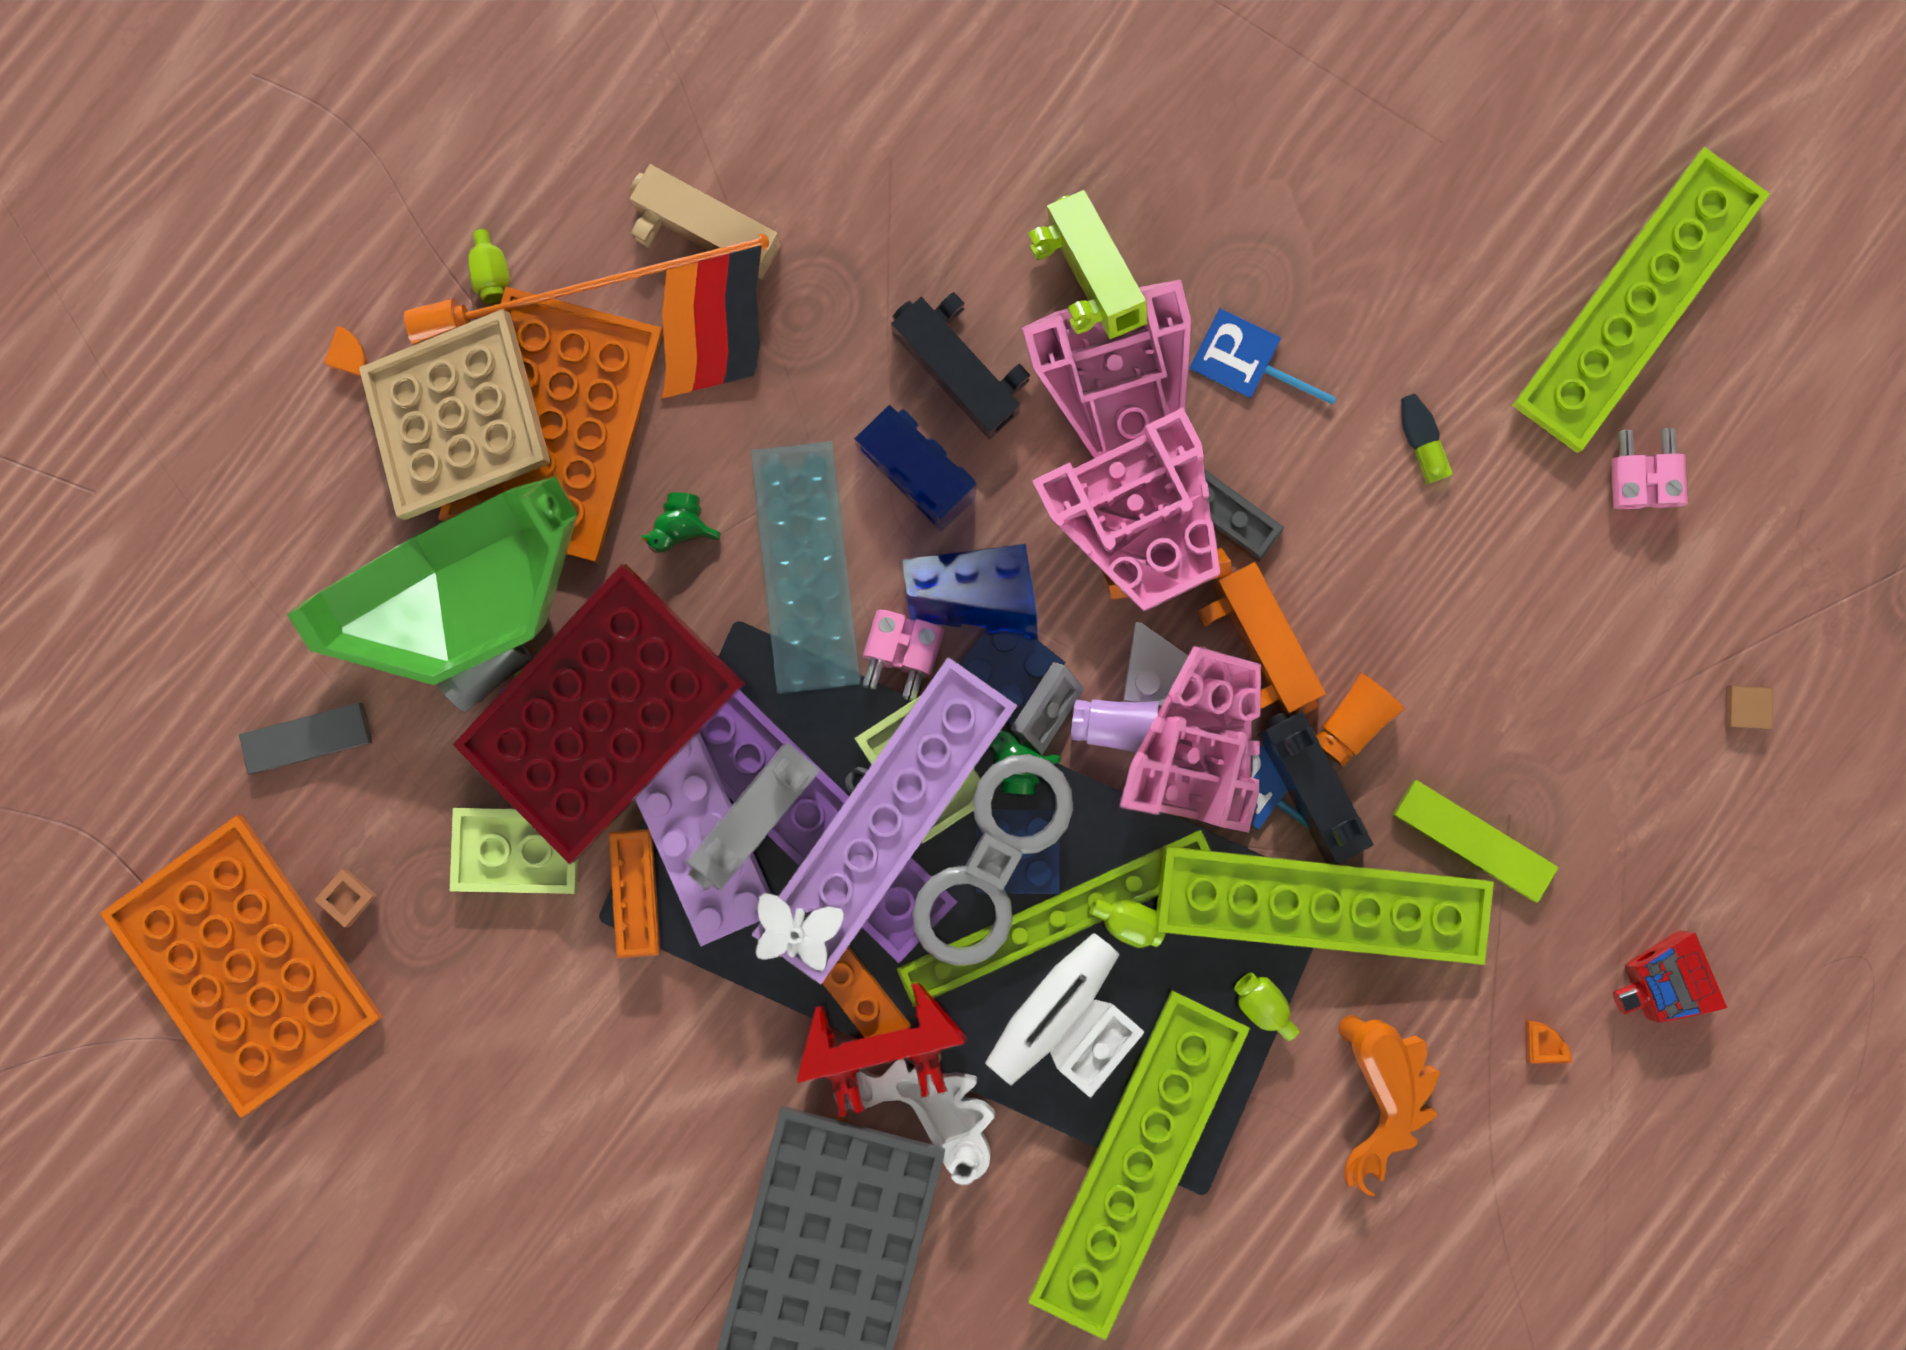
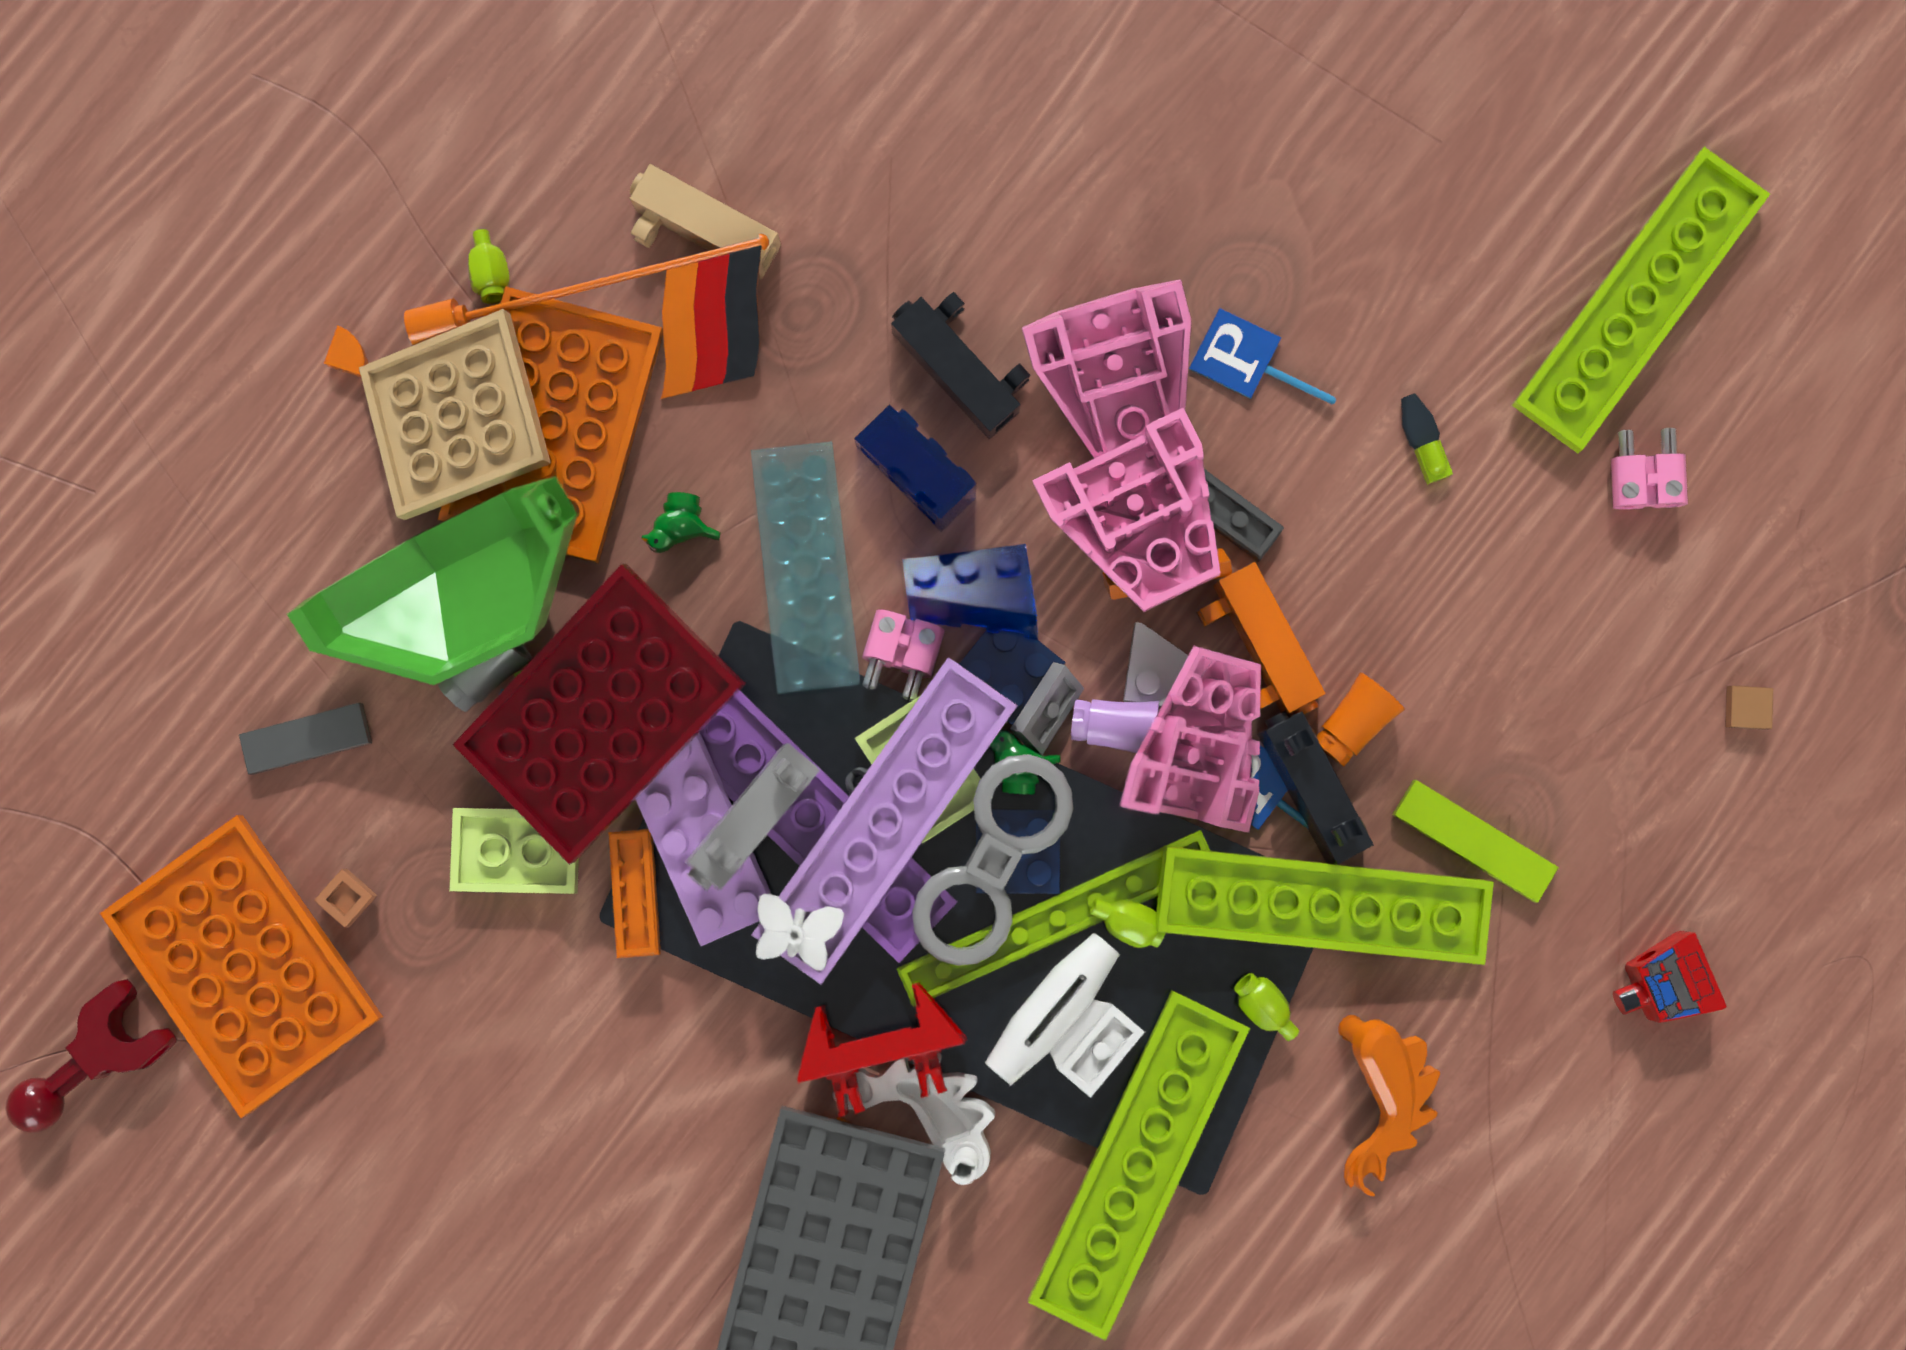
orange plate [822,946,911,1038] -> none
brick [1028,190,1147,339] -> none
orange tile [1525,1020,1572,1063] -> none
none -> dark red piece [5,979,177,1133]

